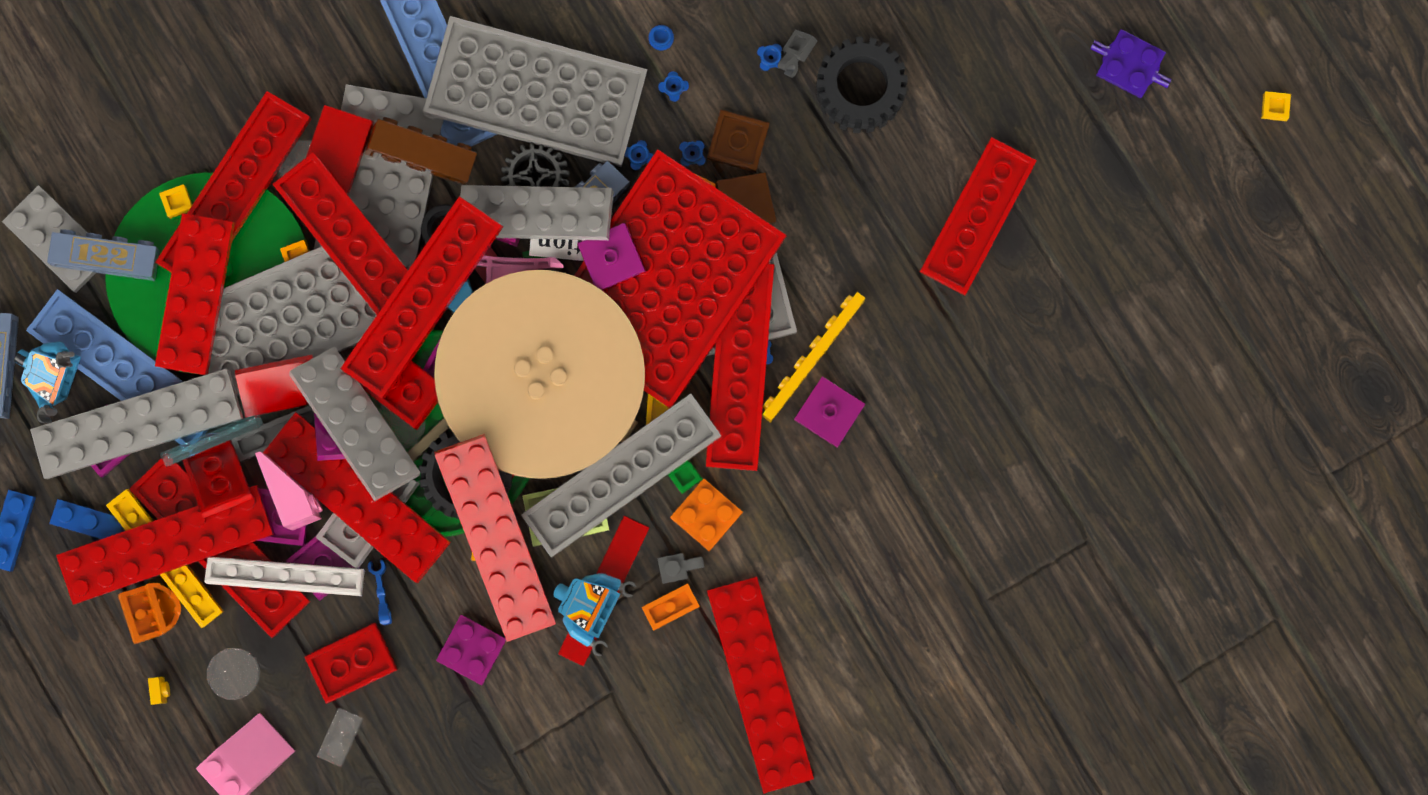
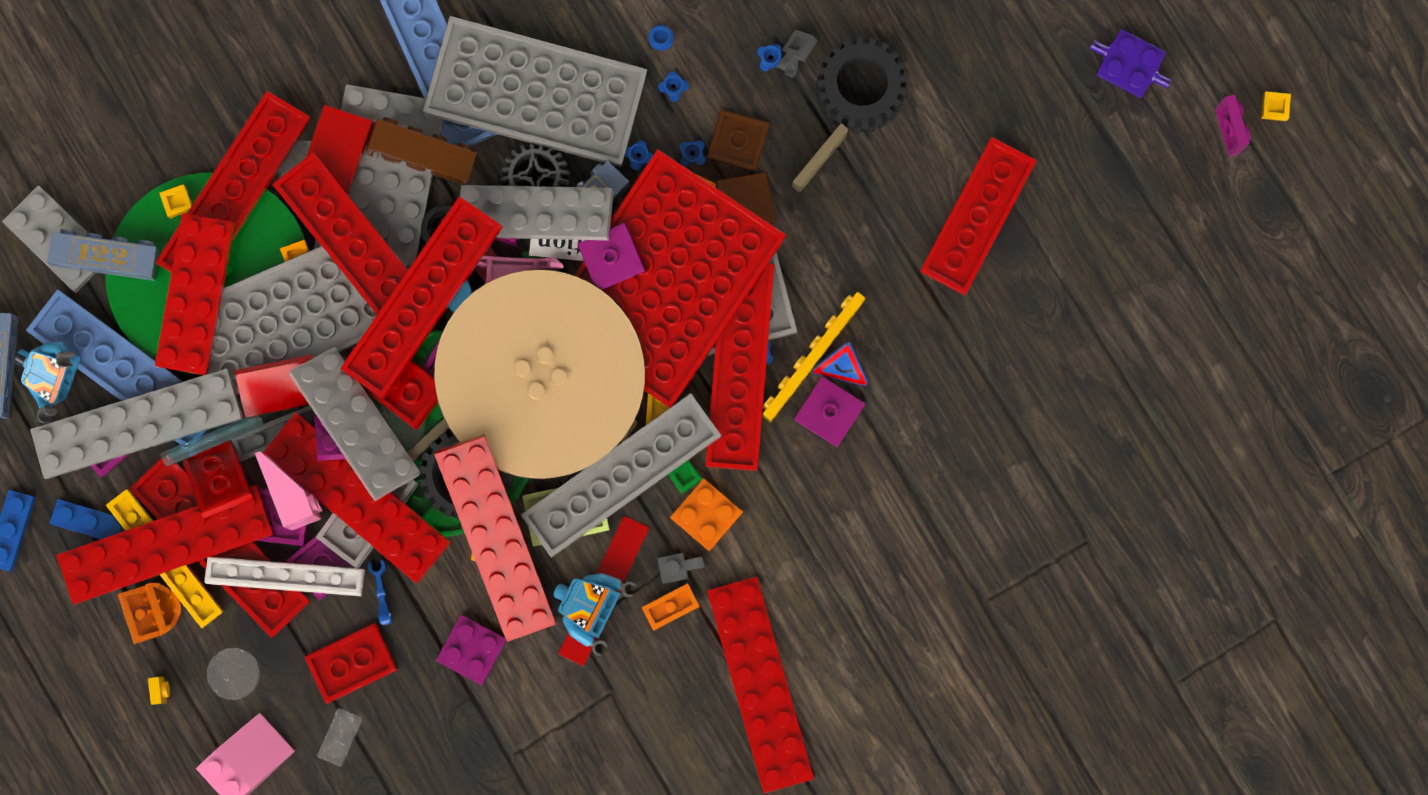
none -> dark tan tile [792,123,848,192]
none -> piece [812,342,868,386]
none -> magenta plate [1215,94,1251,157]

